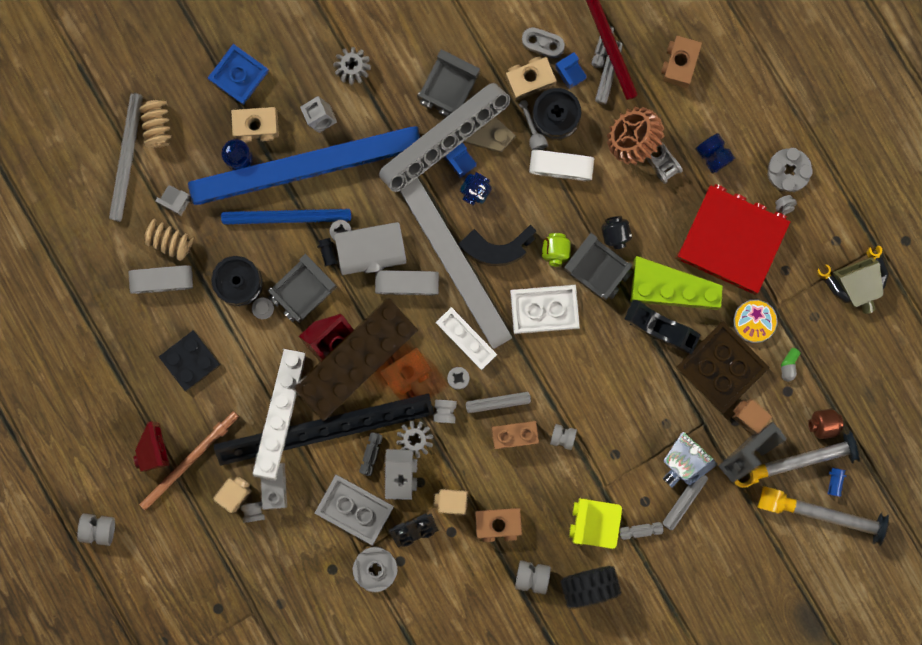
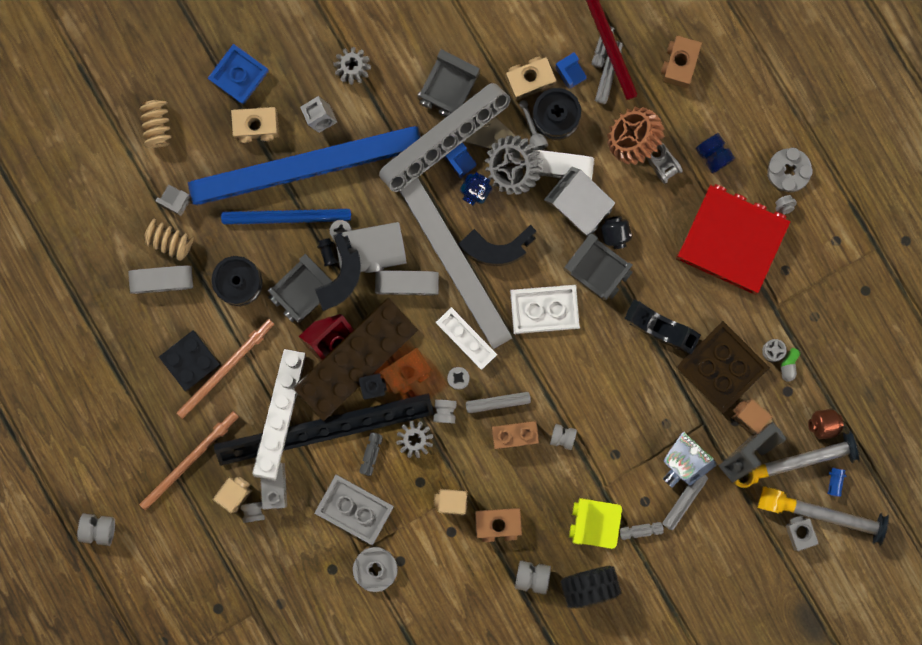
light grey axle [109,93,143,221] -> none
dark red slope [133,422,170,472] -> none
clear blue wheel [221,139,253,171] -> none
light grey plate [252,297,274,319] -> none
light grey brick [385,449,417,500] -> none
black hinge [389,513,439,547] -> none
light grey plate [522,28,564,58] -> none
lime head [542,233,571,267] -> none
lime wedge [631,256,723,310] -> none
tile [733,299,778,343] -> none
torso [817,245,889,314] -> none
none -> nougat bar [177,318,275,419]
none -> black arch [315,232,361,311]
none -> black bracket [359,373,387,400]
none -> light grey gear [485,135,543,195]
none -> panel [544,167,615,237]
none -> light grey wheel [762,339,787,362]
none -> light grey brick [785,516,819,551]

